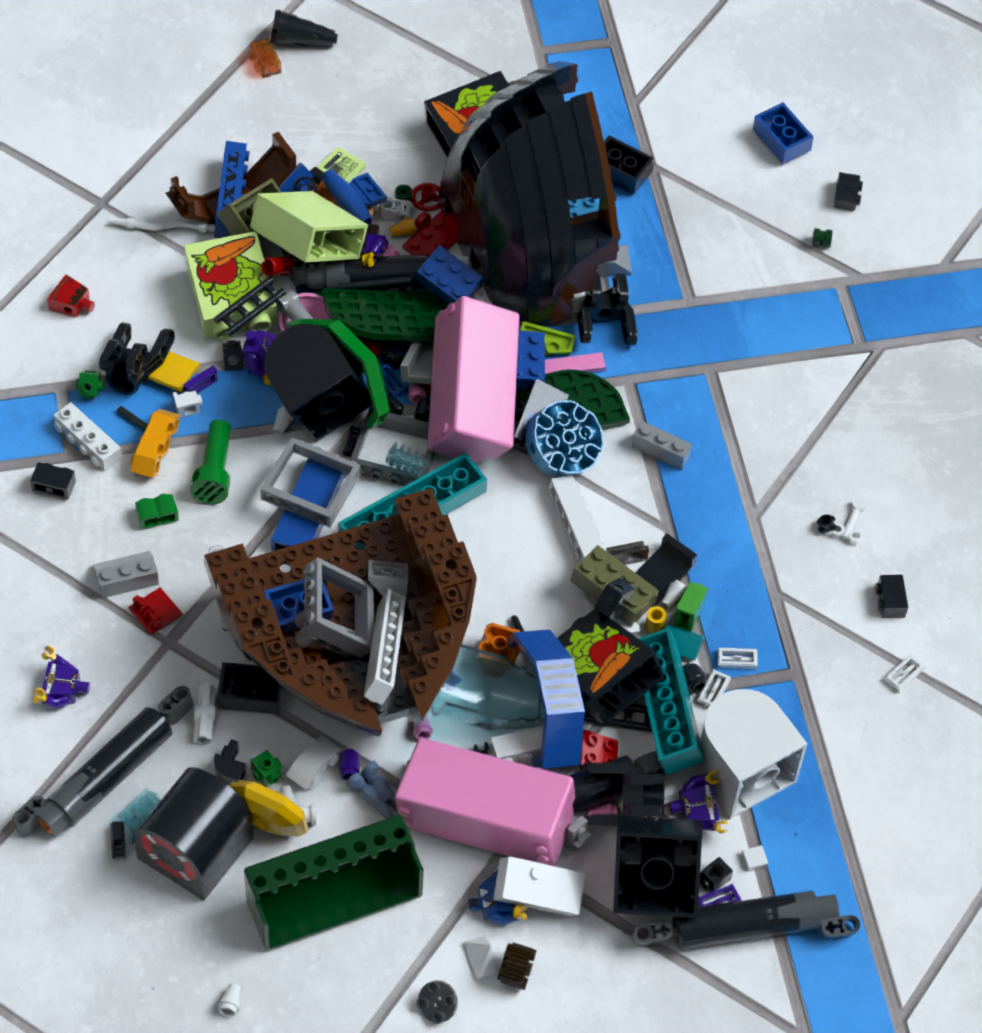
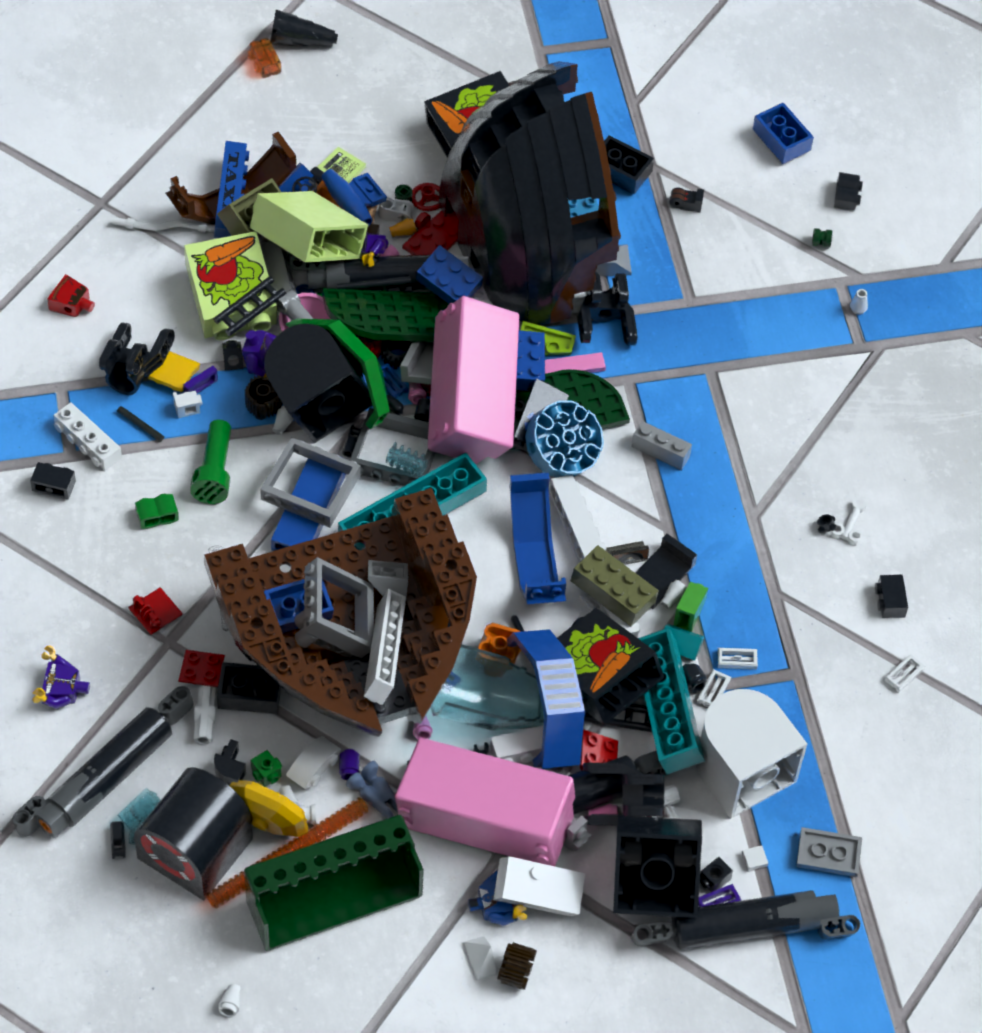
green brick [76,370,104,399] -> none
light grey slope [93,551,159,598] -> none
light orange brick [130,409,181,478] -> none
red arm [261,257,294,276] -> none
dark grey plate [416,980,458,1024] -> none
black torso [594,578,636,620] -> none
yellow brick [645,606,666,634] -> none
dark purple torso [669,770,728,834] -> none
none -> red hinge [178,650,225,687]
none -> clear orange piece [207,797,369,909]
none -> dark brown brick [245,375,283,420]
none -> blue panel [509,472,566,604]
none -> black leg [669,187,704,213]
none -> light grey plate [796,827,862,877]
none -> white cone [850,289,868,314]

